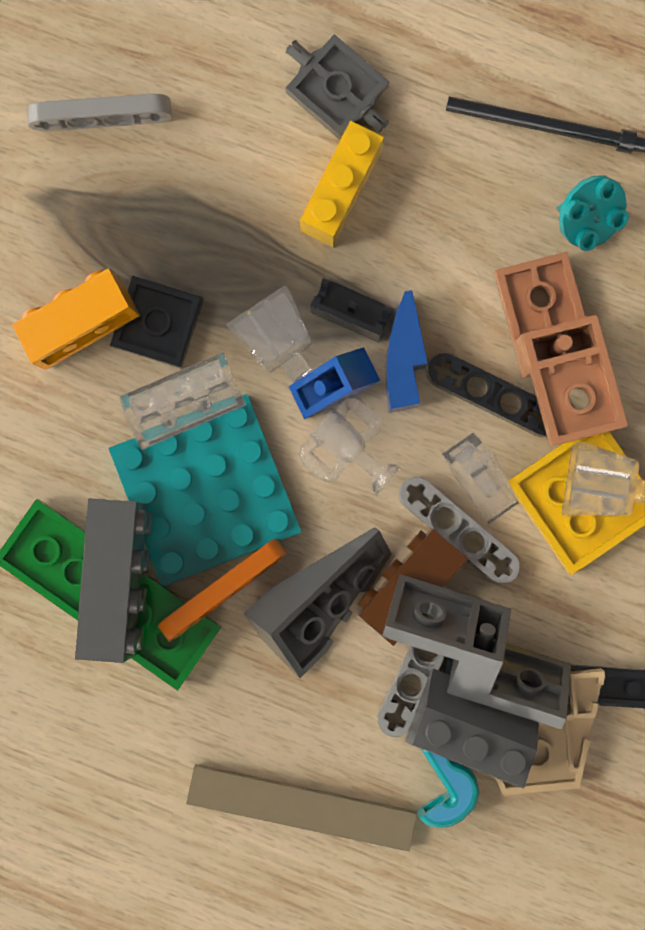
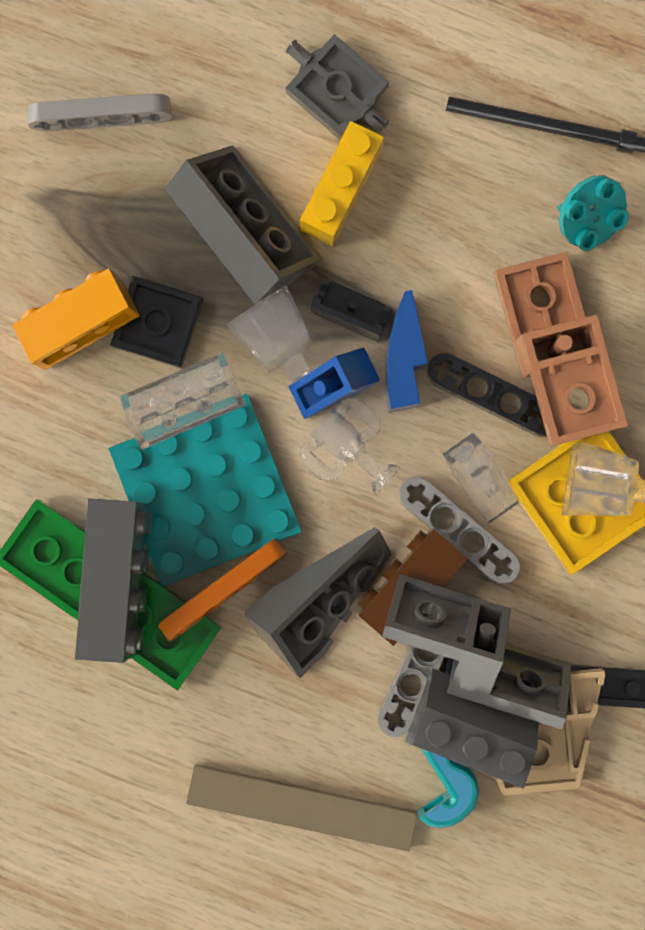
none -> dark grey slope [165,145,322,305]

